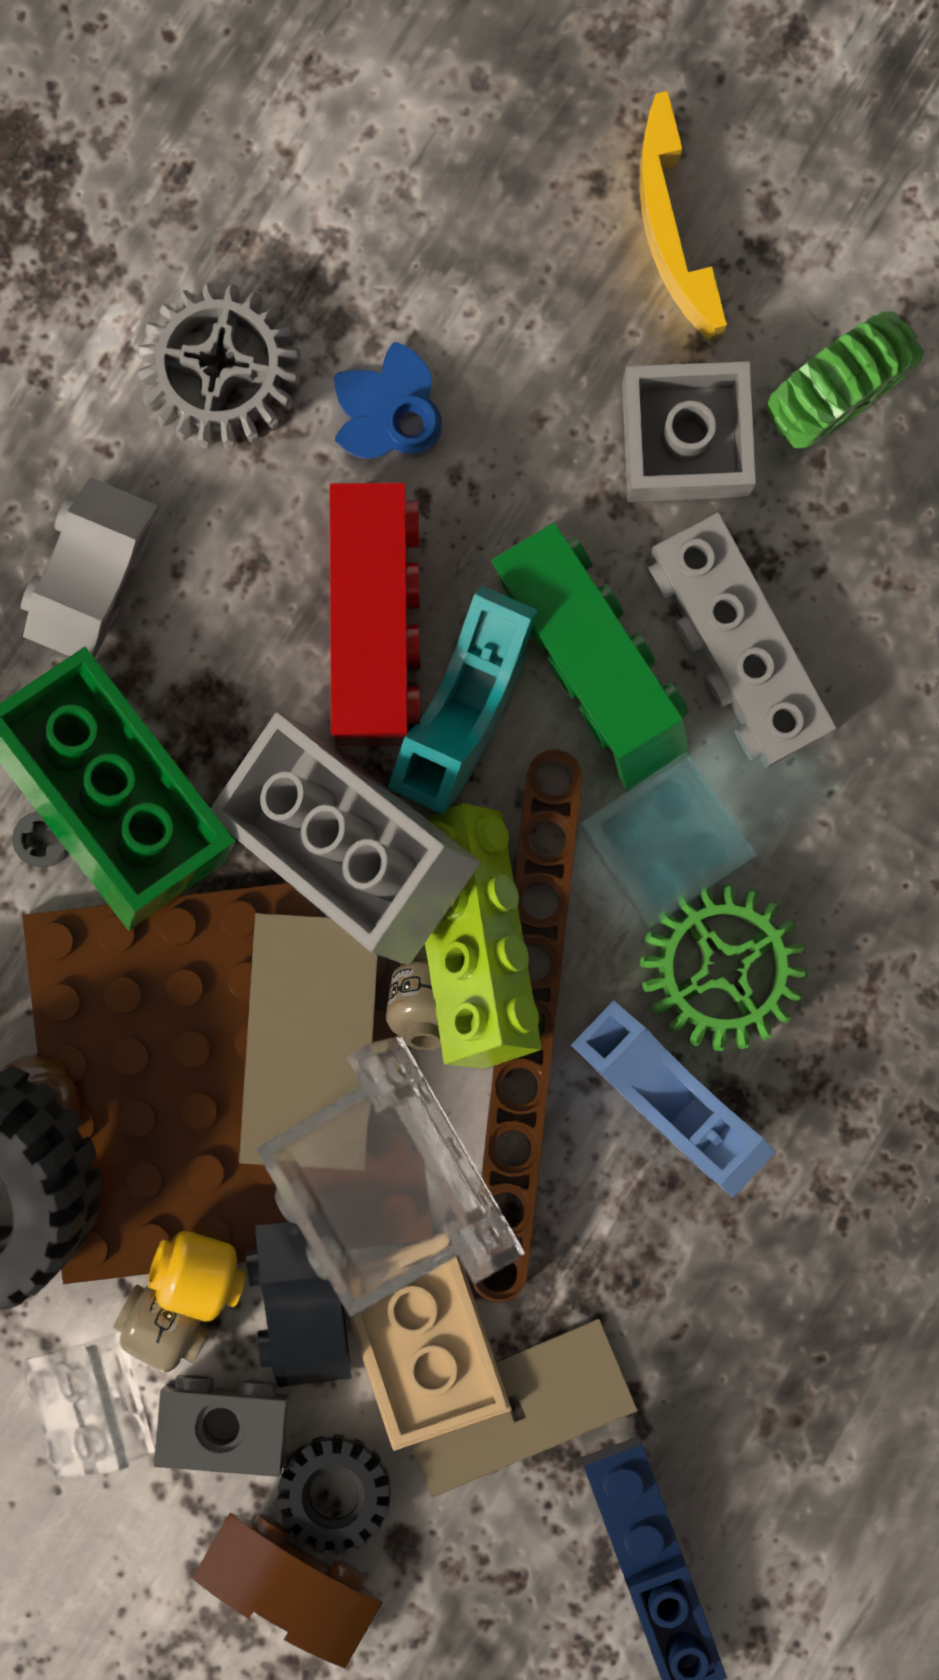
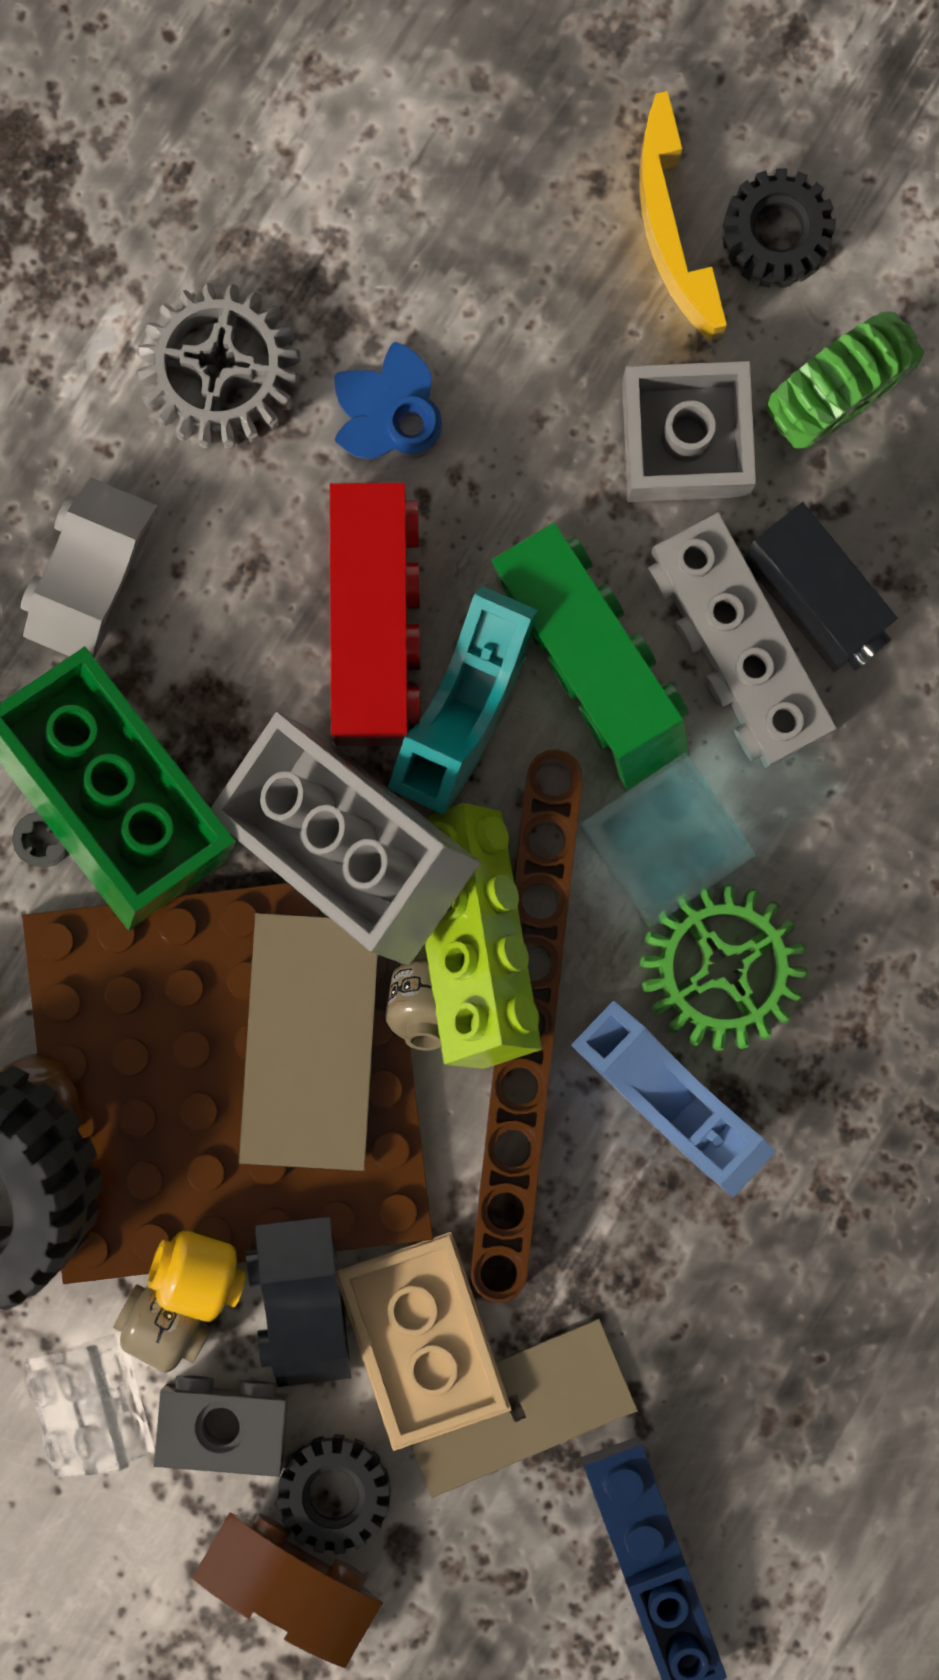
clear windscreen [256,1036,525,1318] -> none
none -> black tyre [722,168,836,288]
none -> black brick [744,501,898,673]

